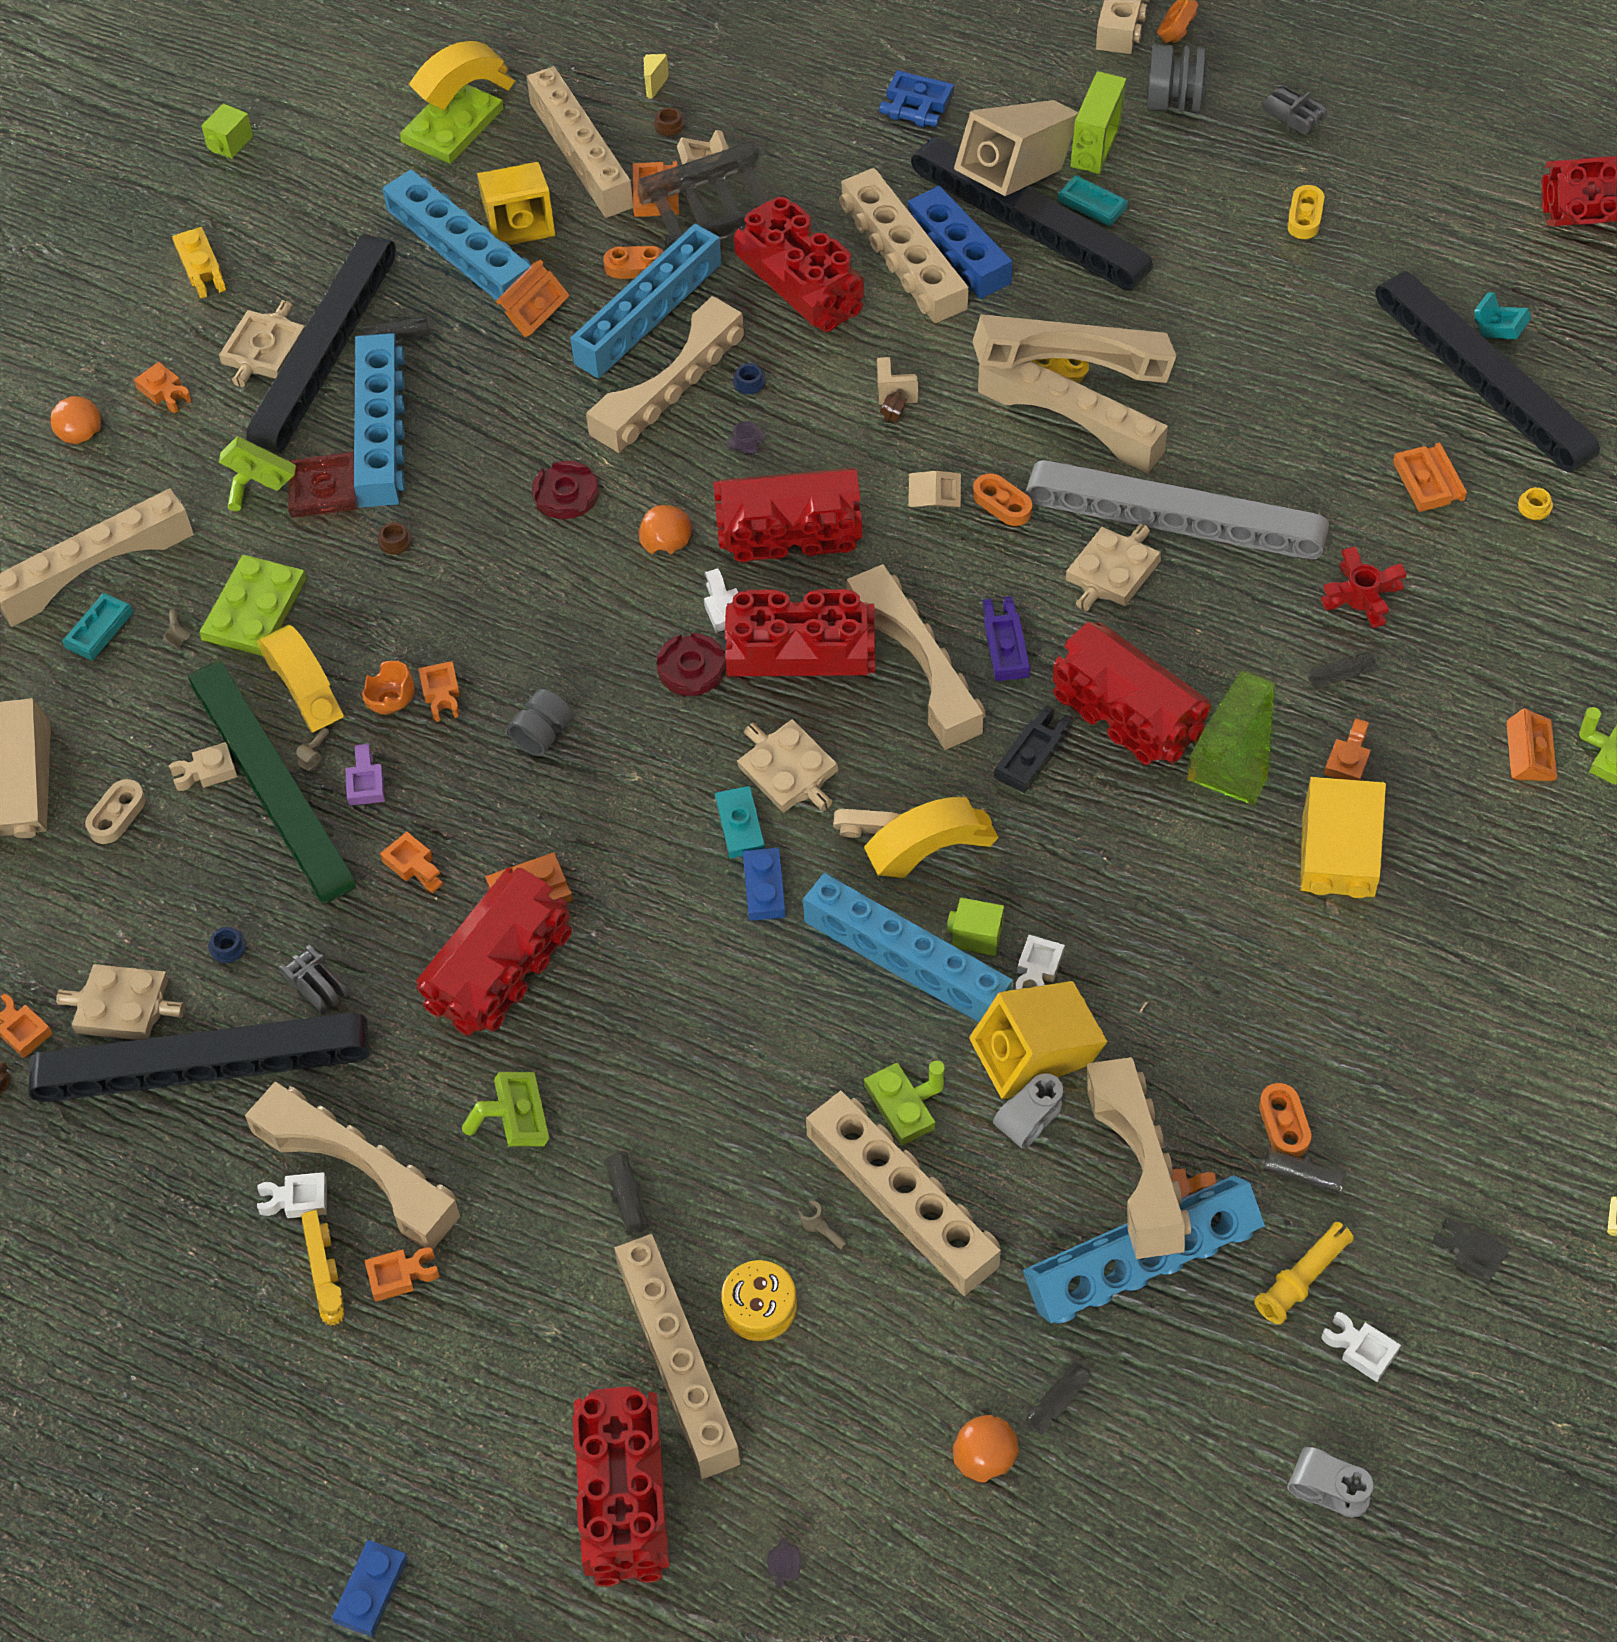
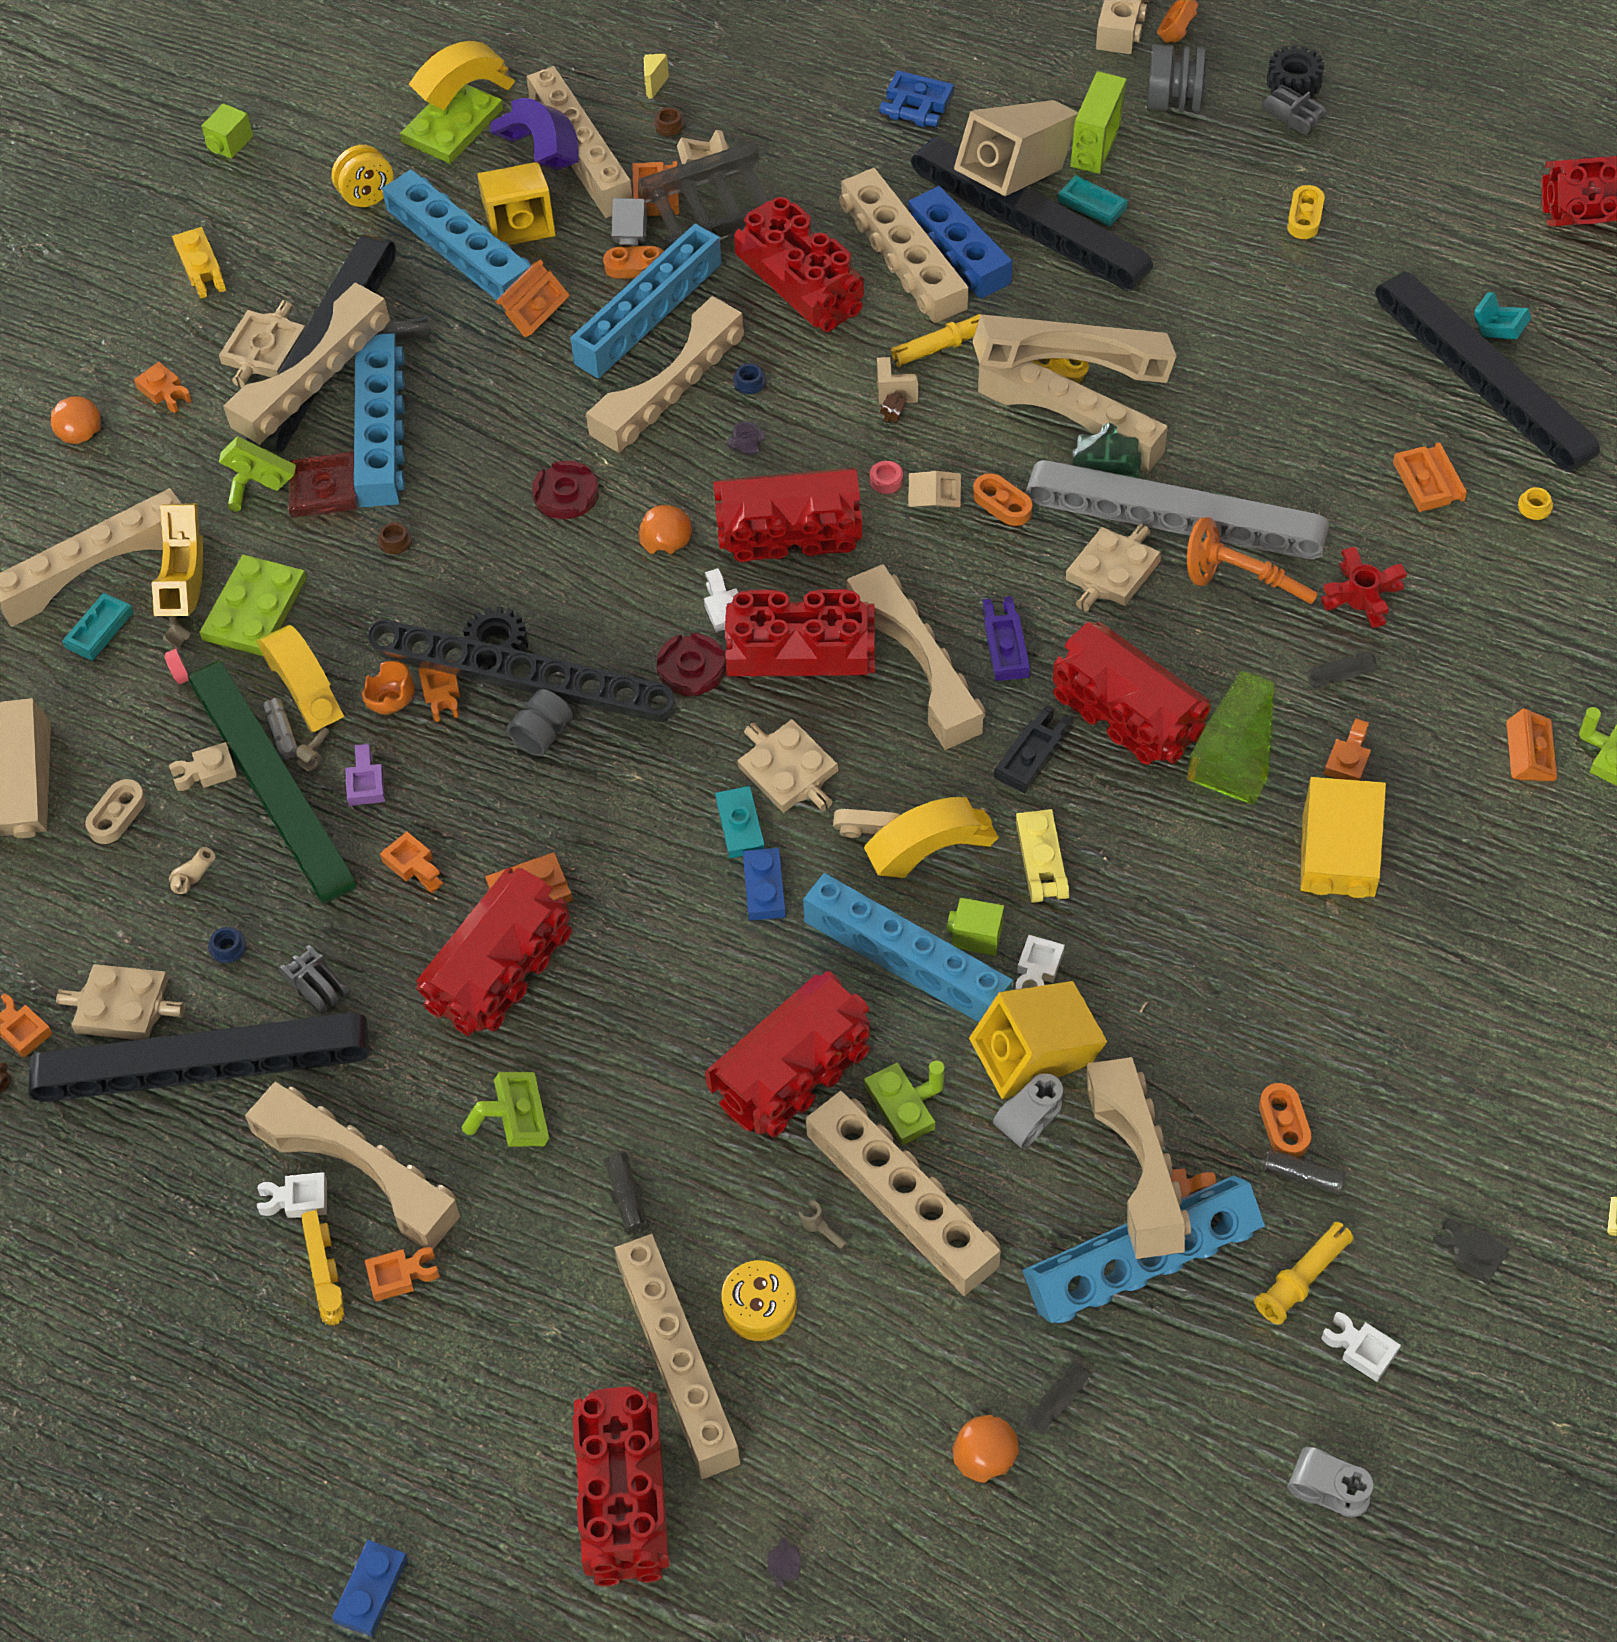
none -> yellow arch [152,503,203,616]
none -> coral tile [164,648,190,685]
none -> tan arm [169,847,215,894]
none -> tan arch [223,282,390,445]
none -> light grey axle [263,698,297,760]
none -> yellow head [331,145,394,207]
none -> black beam [368,620,676,722]
none -> black tyre [463,607,529,670]
none -> dark purple arch [491,98,579,171]
none -> light grey brick [611,198,648,247]
none -> red brick [705,971,870,1138]
none -> coral tile [870,461,903,494]
none -> yellow pin [891,314,981,367]
none -> light yellow plate [1016,809,1069,903]
none -> clear green slope [1072,422,1141,479]
none -> orange dish [1187,517,1317,604]
none -> black tyre [1267,45,1324,99]

